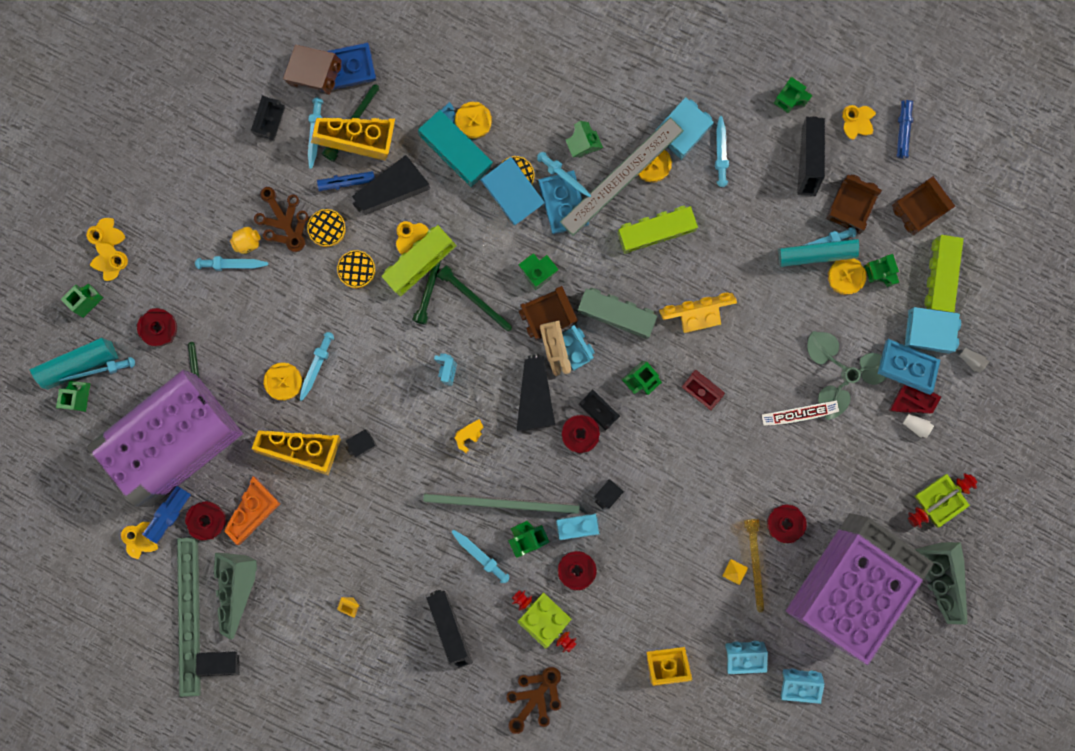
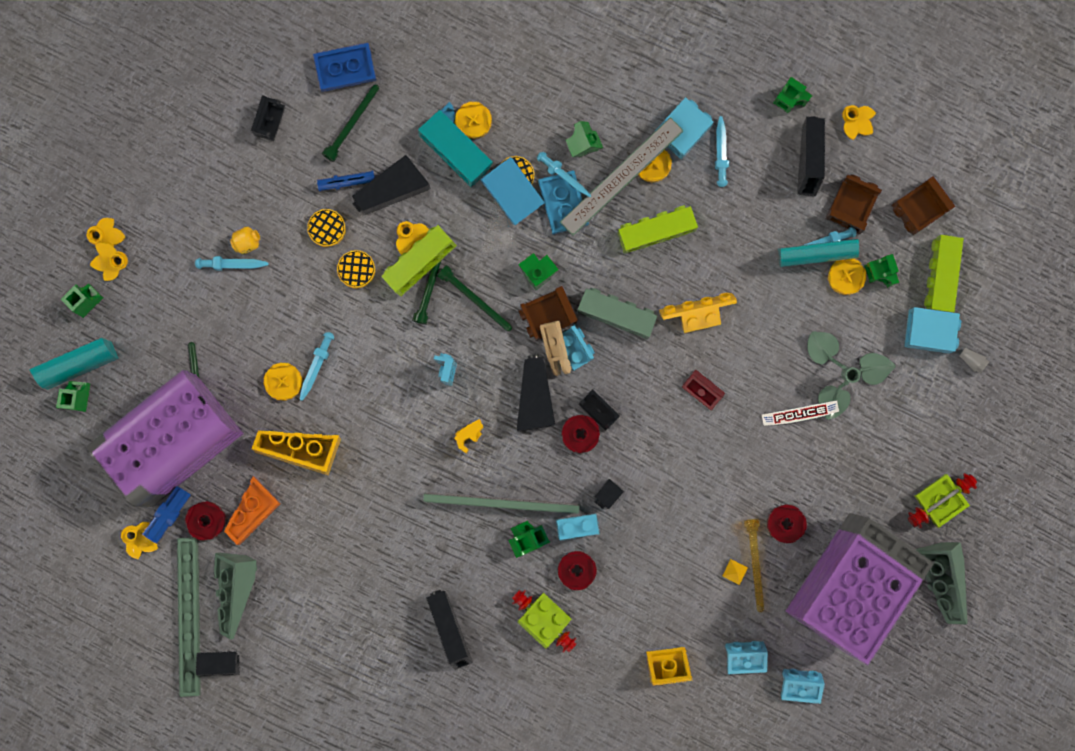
medium azure sword [59,357,135,381] -> none
dark red plate [137,308,177,347] -> none
reddish brown plant [254,187,309,252] -> none
reddish brown panel [283,44,342,95] -> none
medium azure sword [308,97,323,169] -> none
yellow wedge [311,118,395,161] -> none
yellow slope [337,597,359,618] -> none
black brick [345,429,377,458] -> none
medium azure sword [452,530,509,583] -> none
reddish brown plant [506,667,561,734] -> none
green brick [621,361,662,395] -> none
dark azure tile [878,339,940,395] -> none
dark red wing [889,384,941,414] -> none
blue pin [896,100,914,158] -> none
white cone [903,414,934,439] -> none

